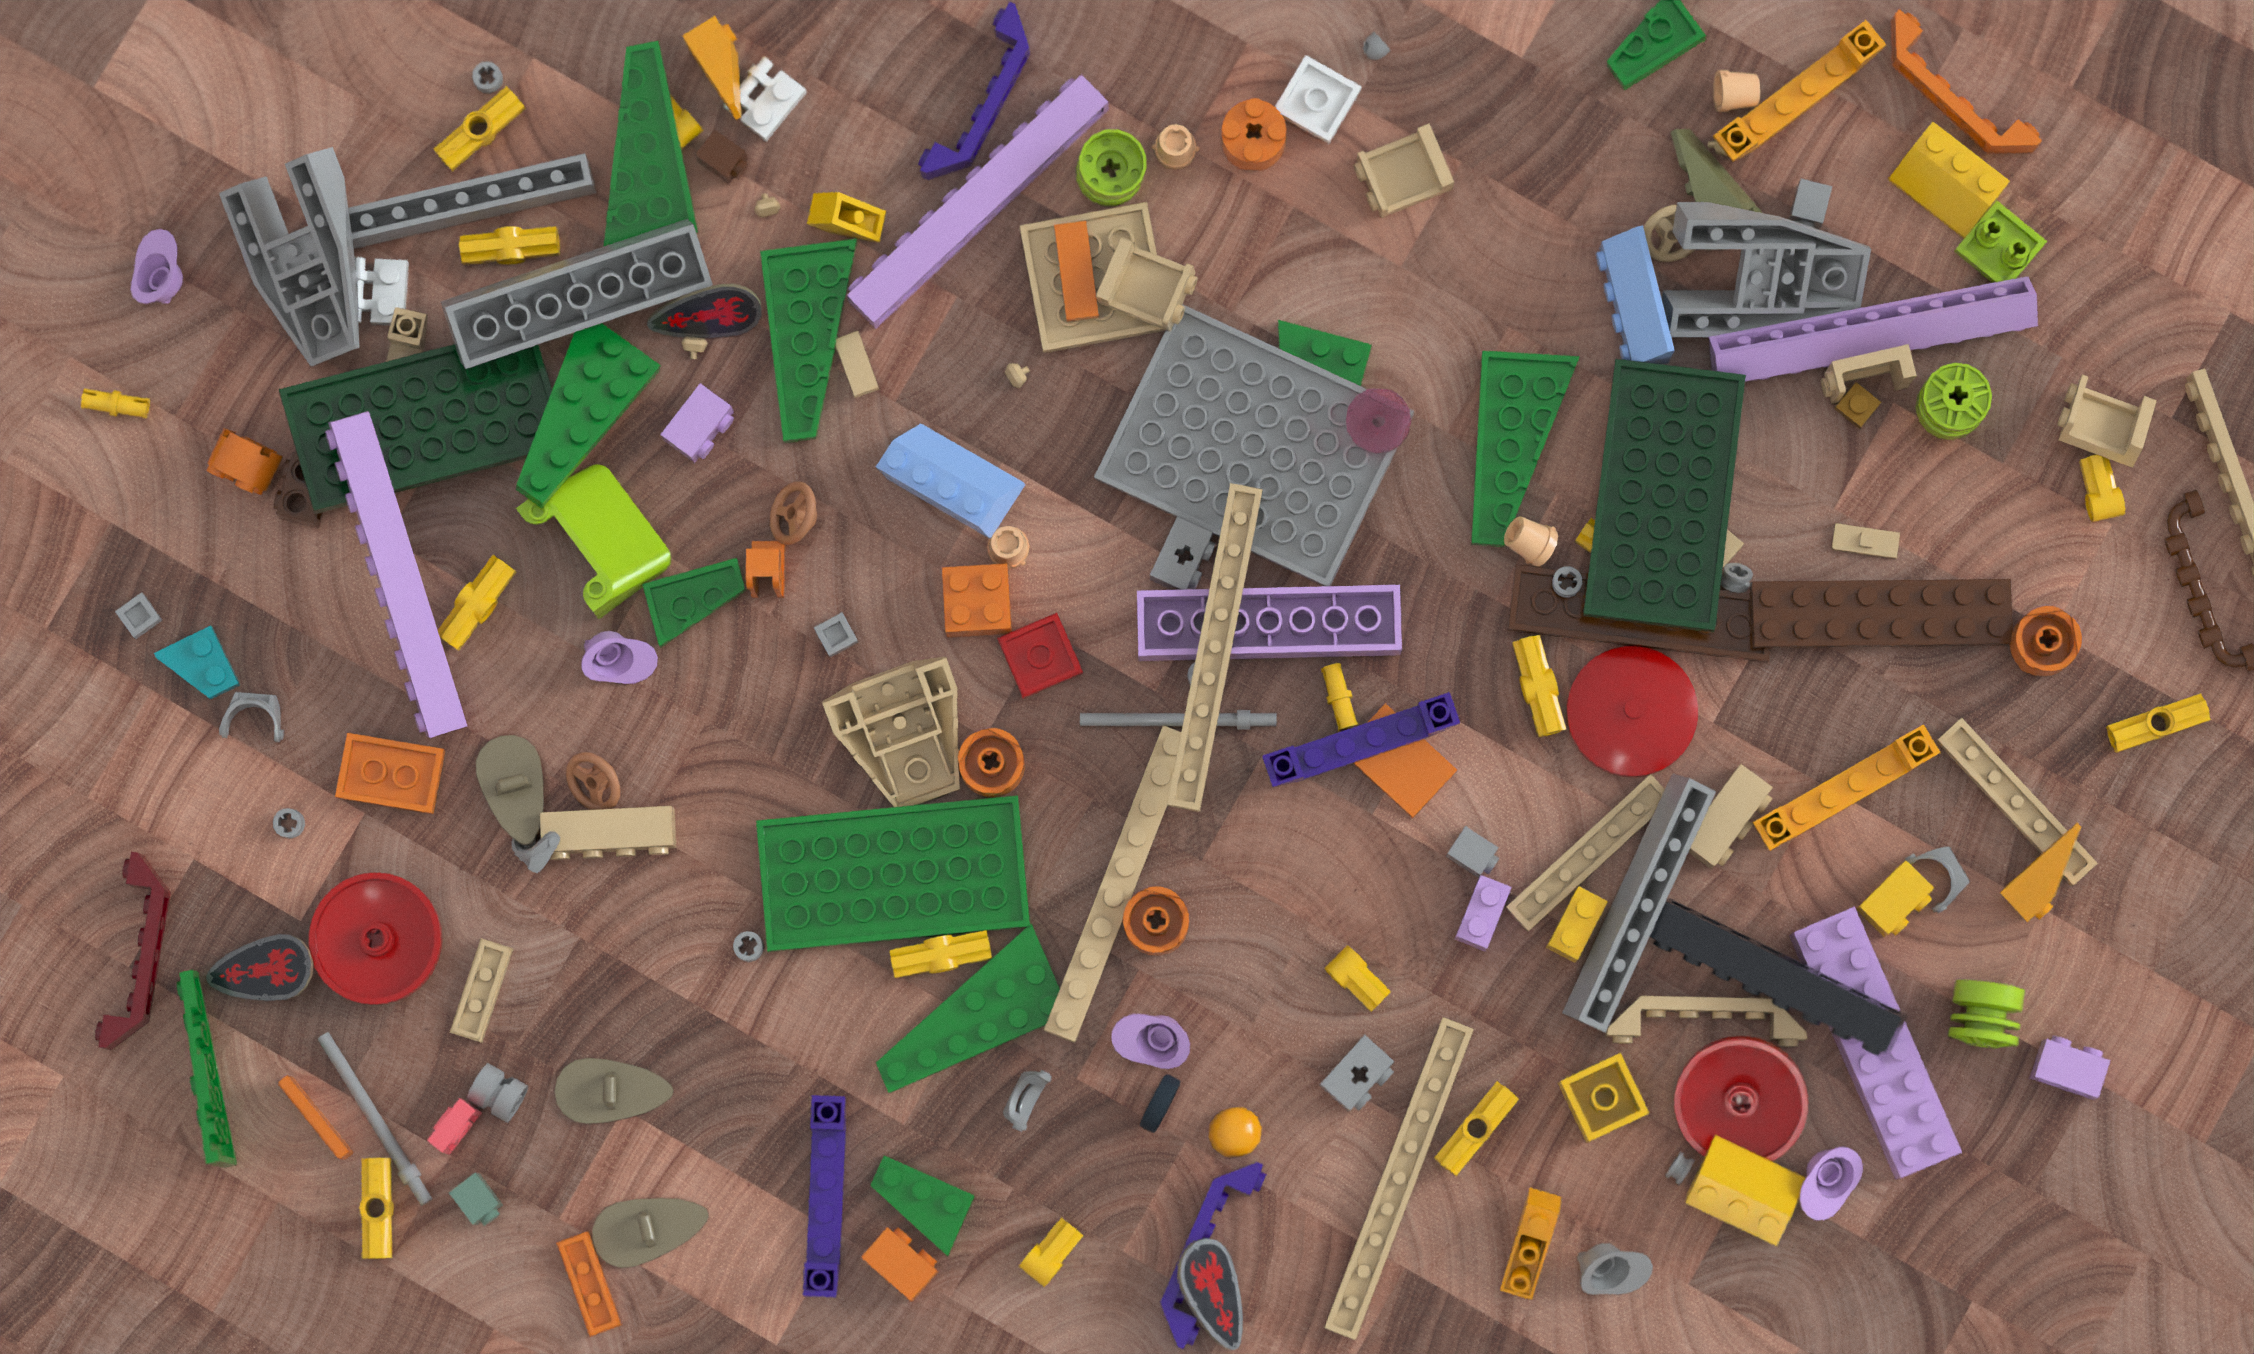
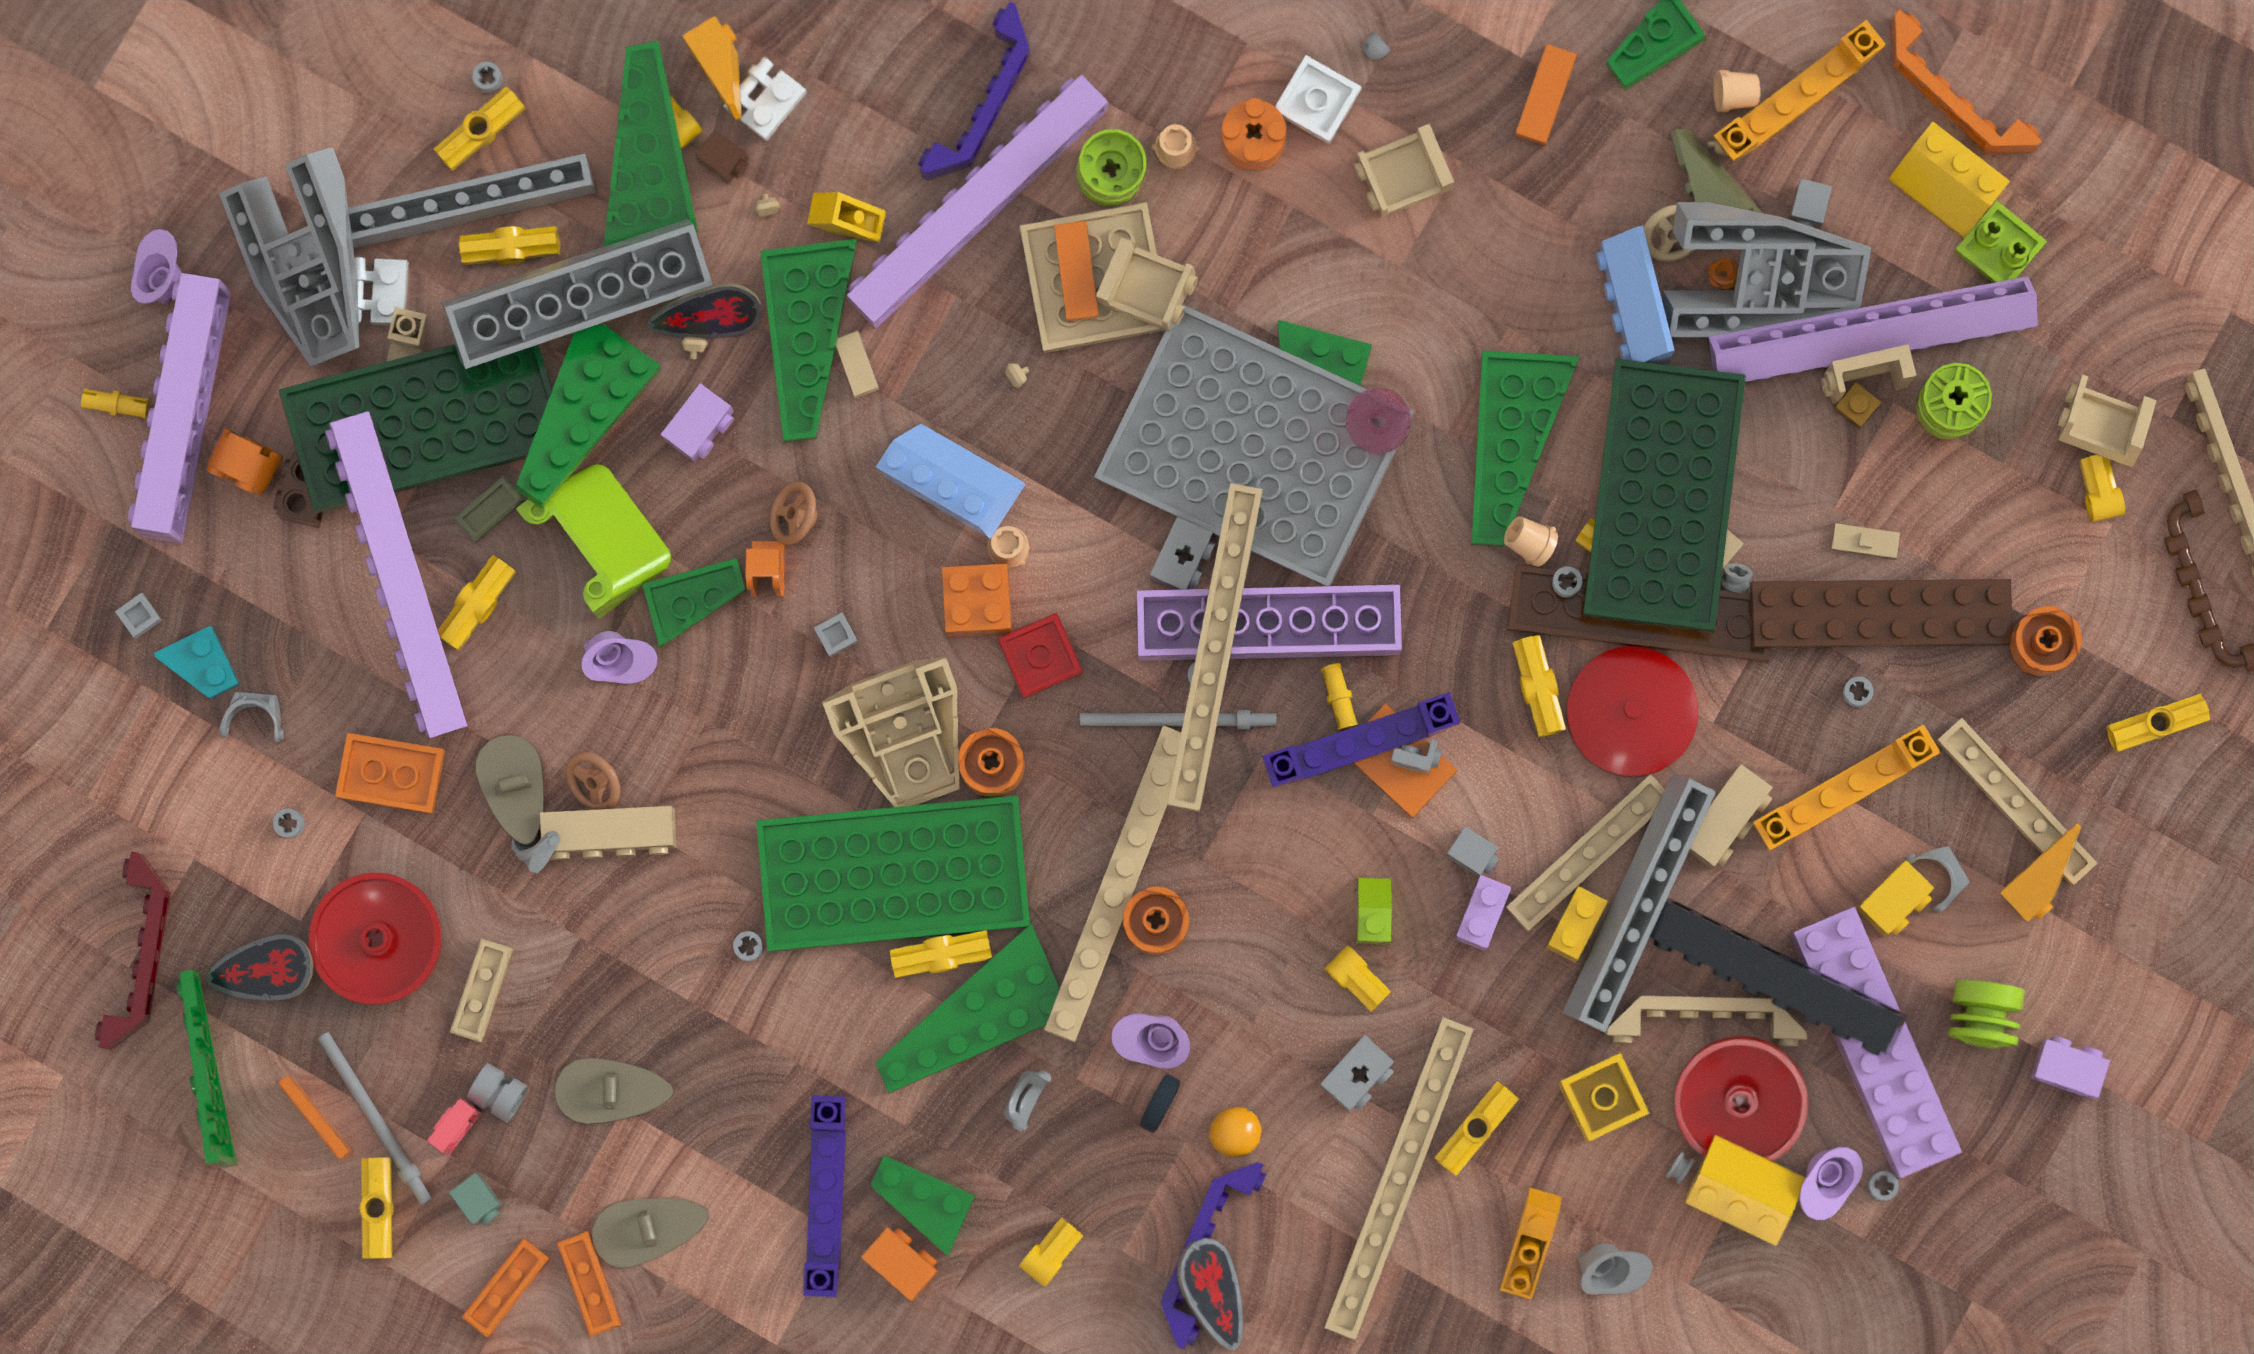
none -> lavender brick [128,273,231,544]
none -> olive tile [454,475,525,543]
none -> orange tile [461,1238,550,1338]
none -> lime slope [1357,878,1392,945]
none -> light grey bracket [1390,738,1442,775]
none -> orange tile [1515,44,1577,146]
none -> orange plate [1708,258,1738,290]
none -> light grey bush [1843,677,1874,708]
none -> light grey bush [1867,1171,1899,1201]

